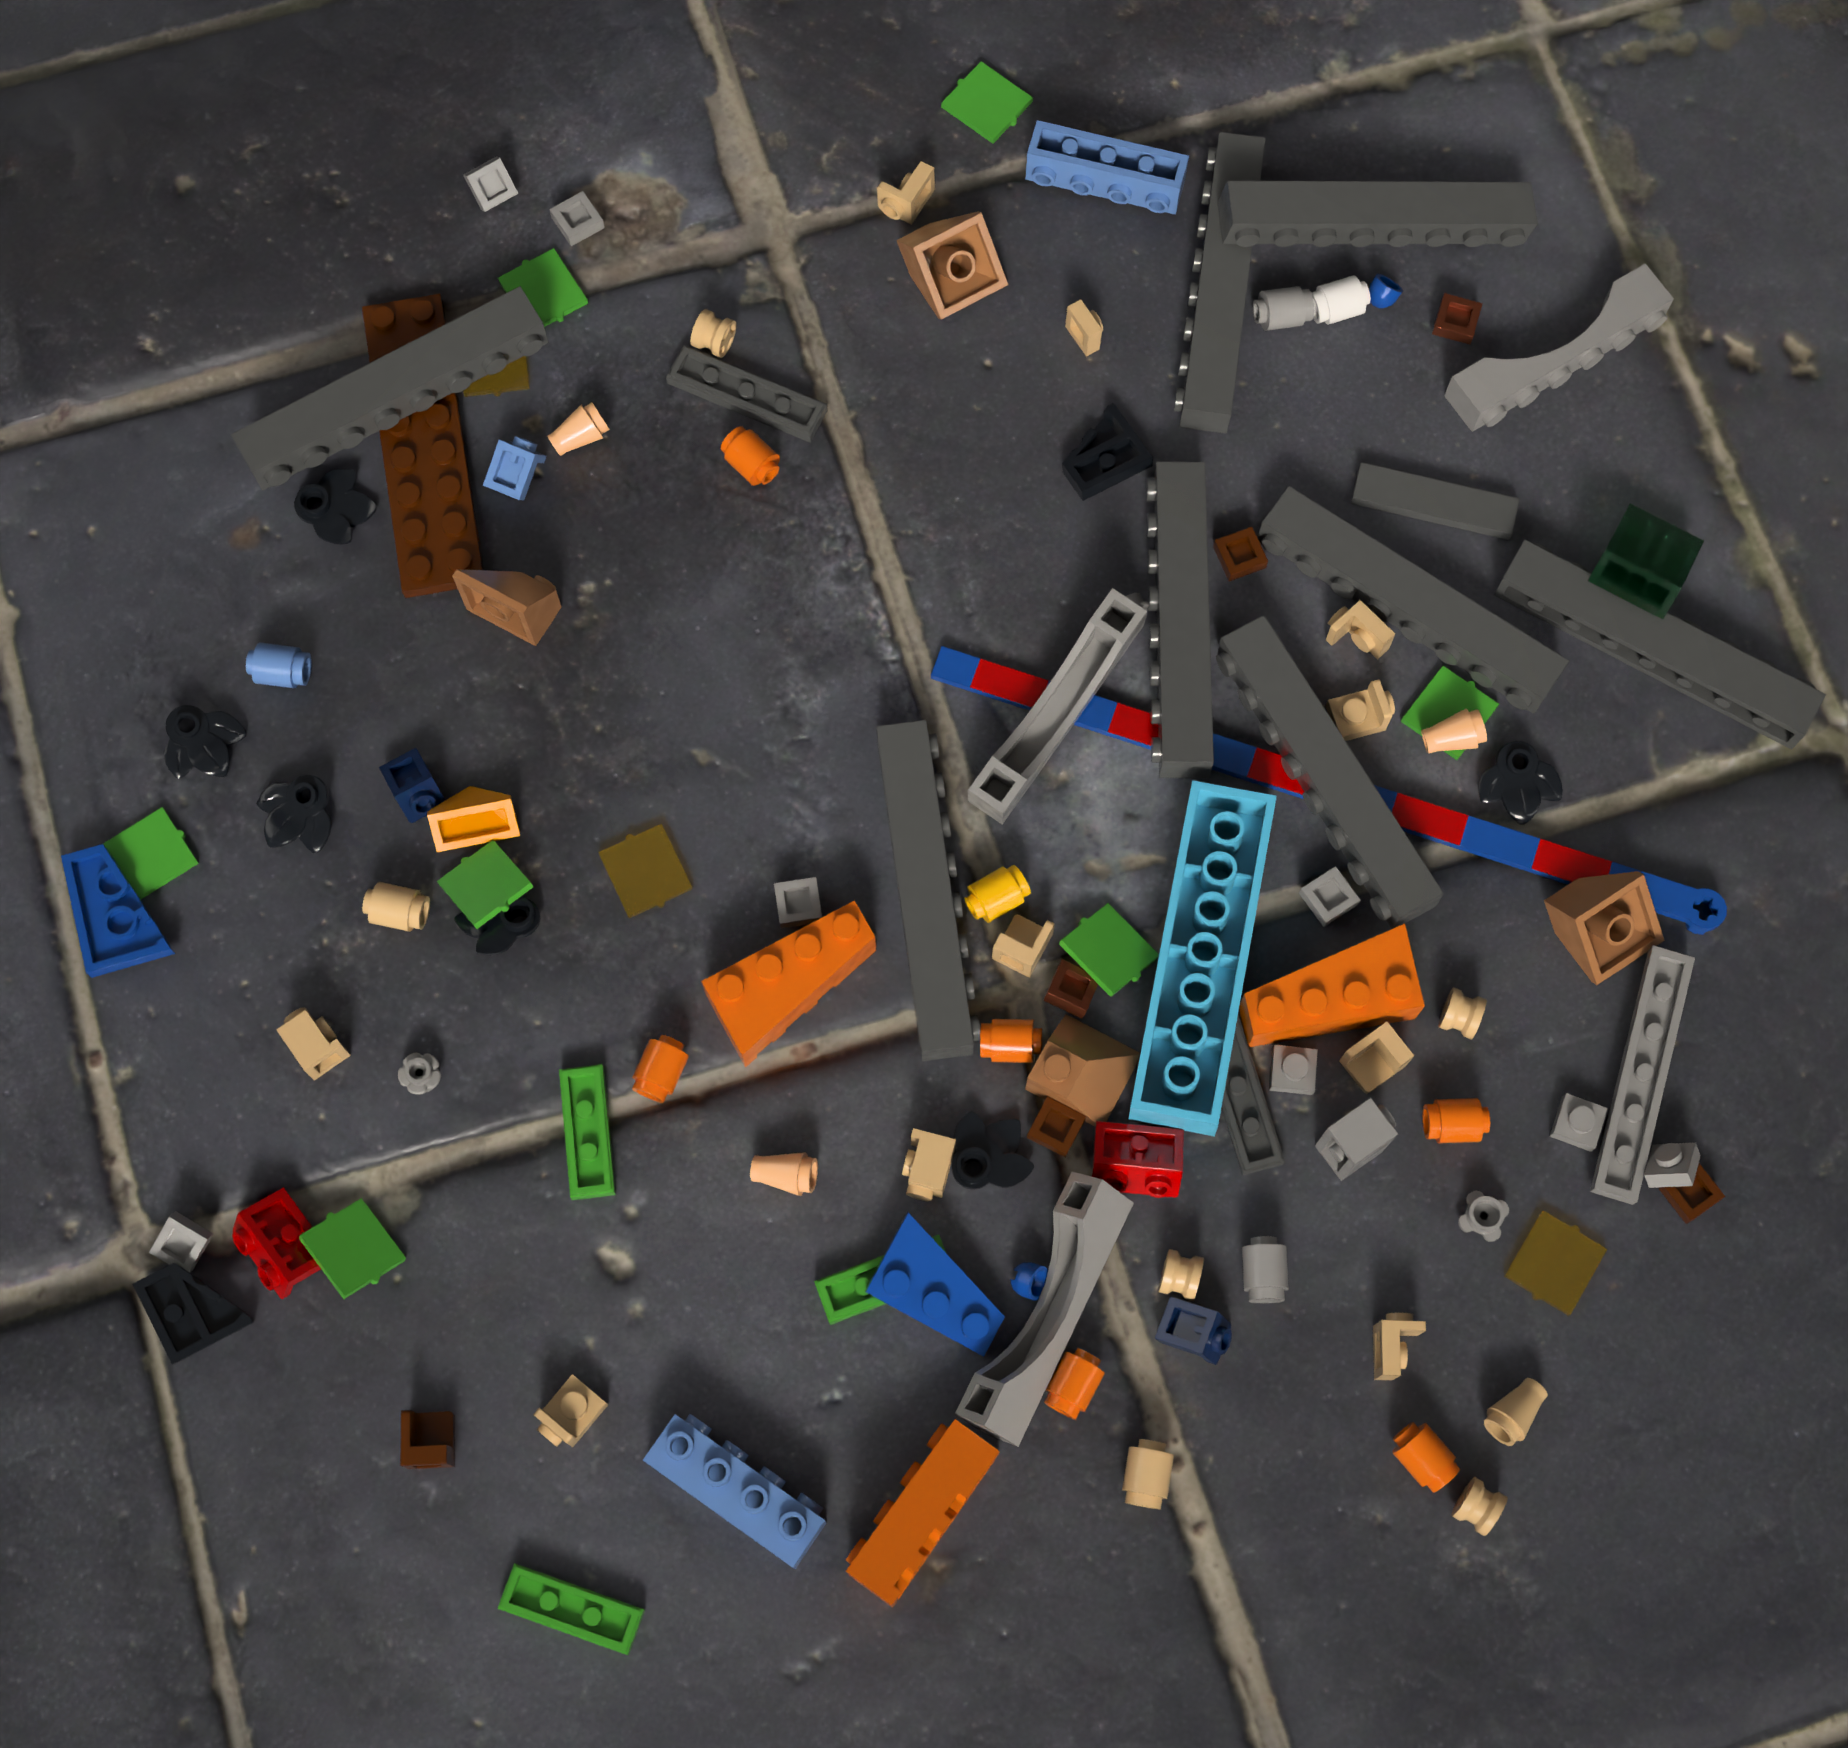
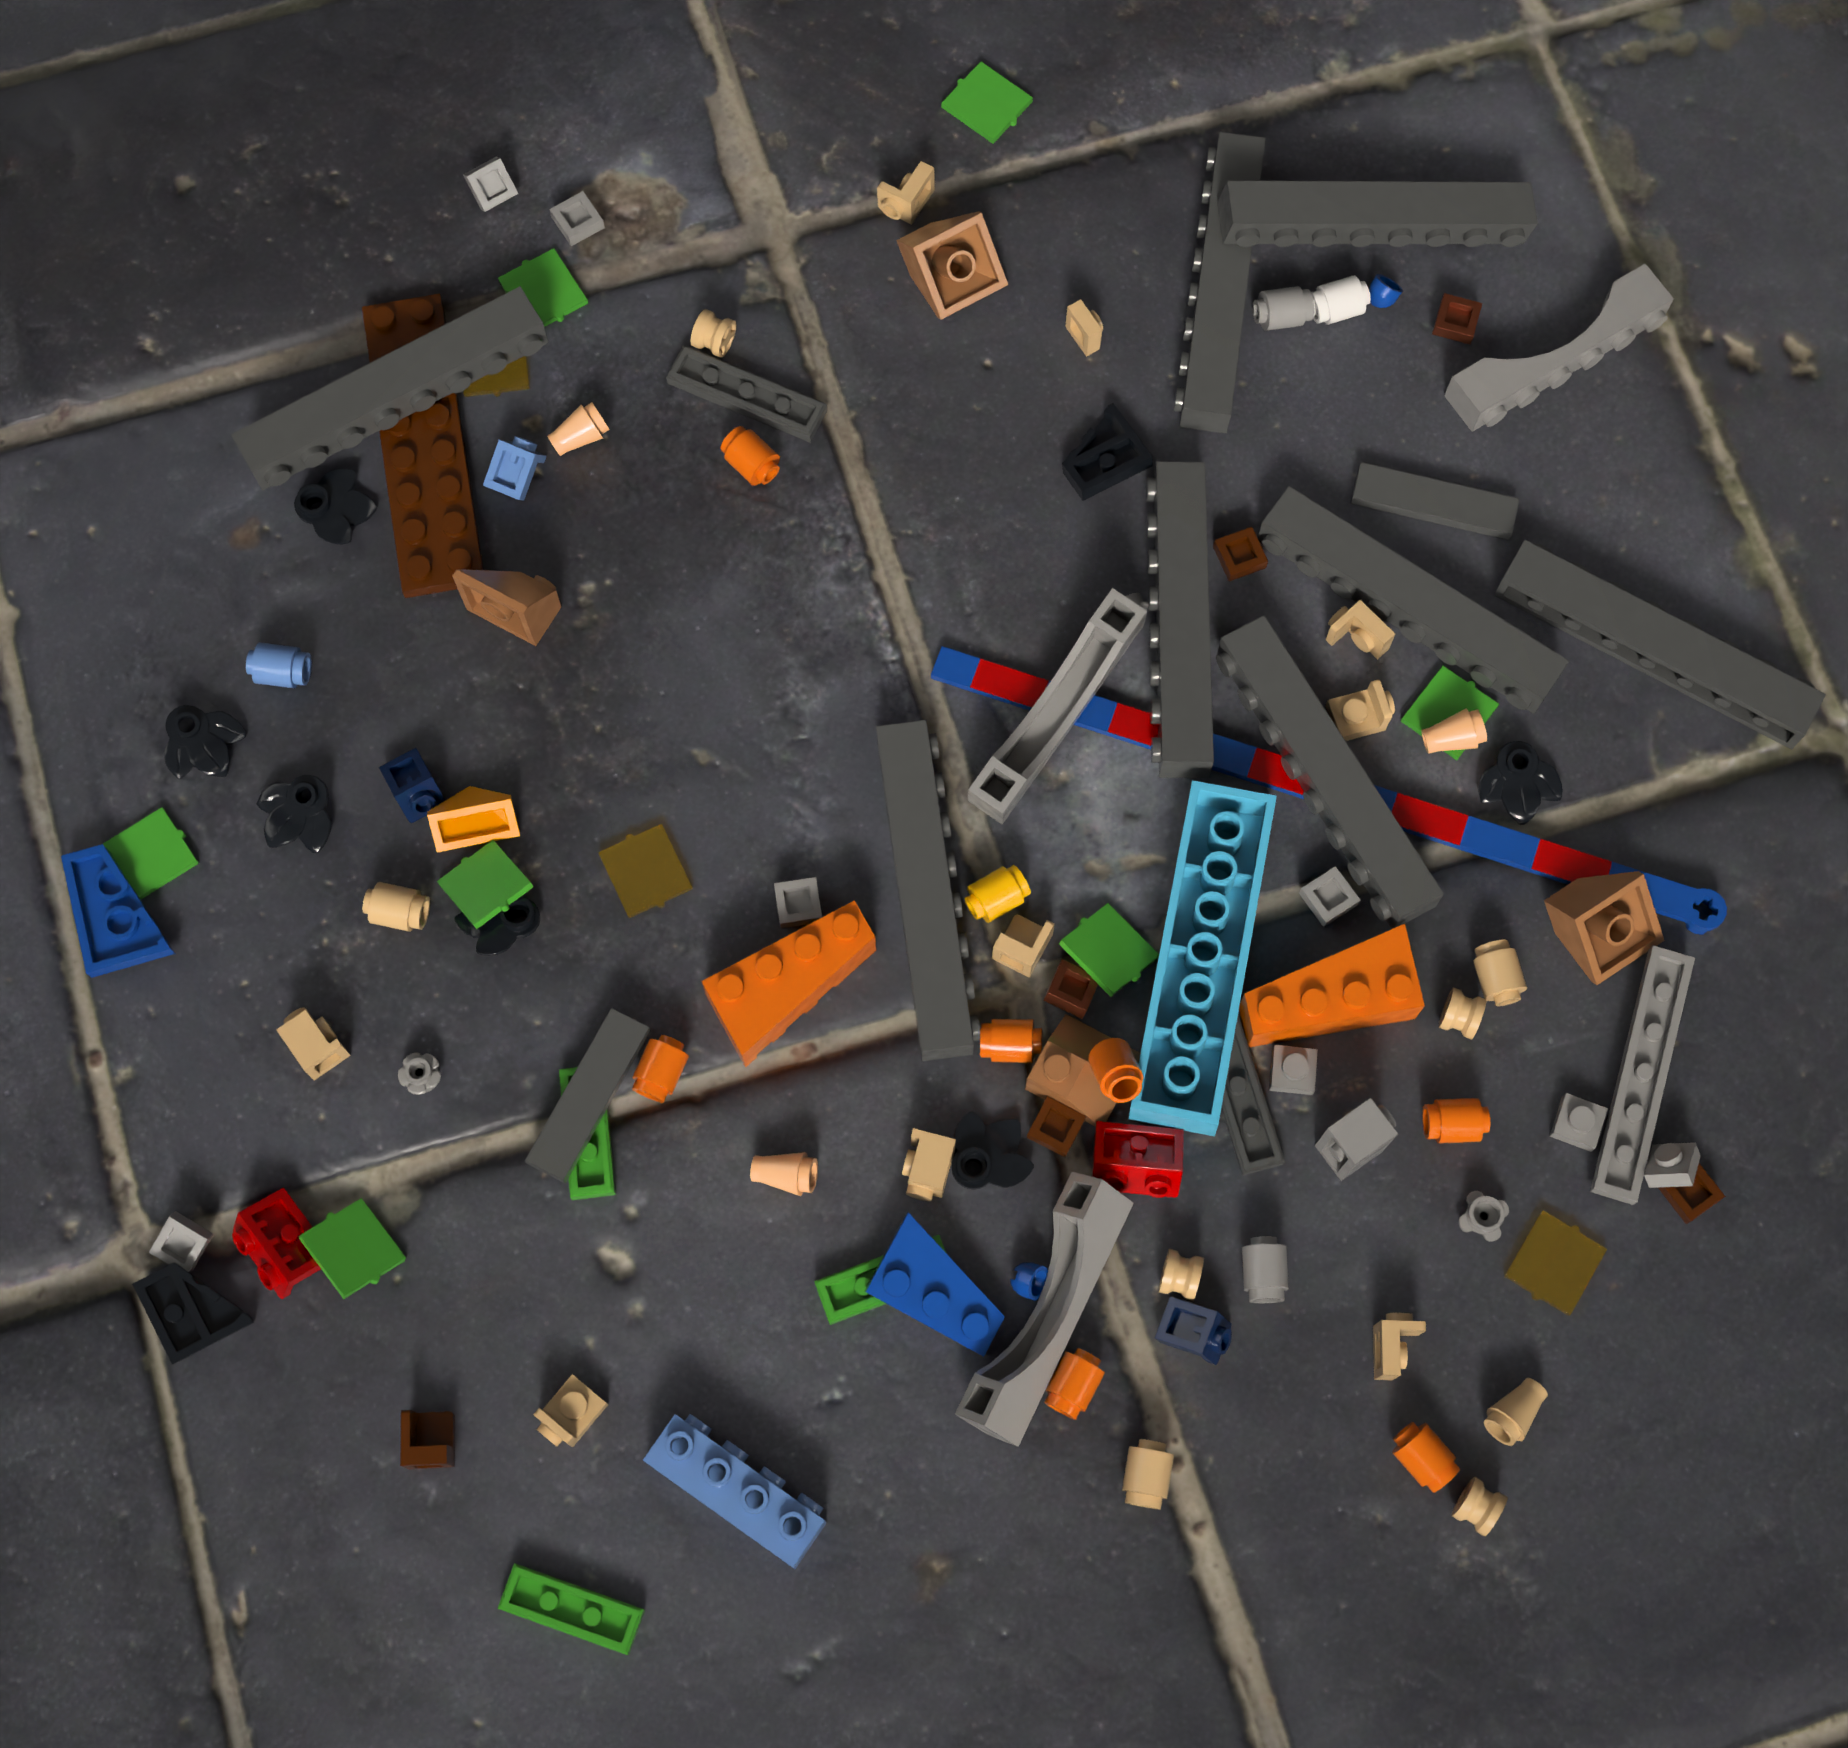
orange wedge [846,1419,1000,1608] -> none
medium blue brick [1025,120,1189,215] -> none
tan panel [1339,1022,1414,1094] -> none
clear green brick [1588,503,1704,620] -> none
none -> dark grey tile [525,1008,651,1183]
none -> orange brick [1088,1038,1143,1103]
none -> tan brick [1473,939,1527,1006]

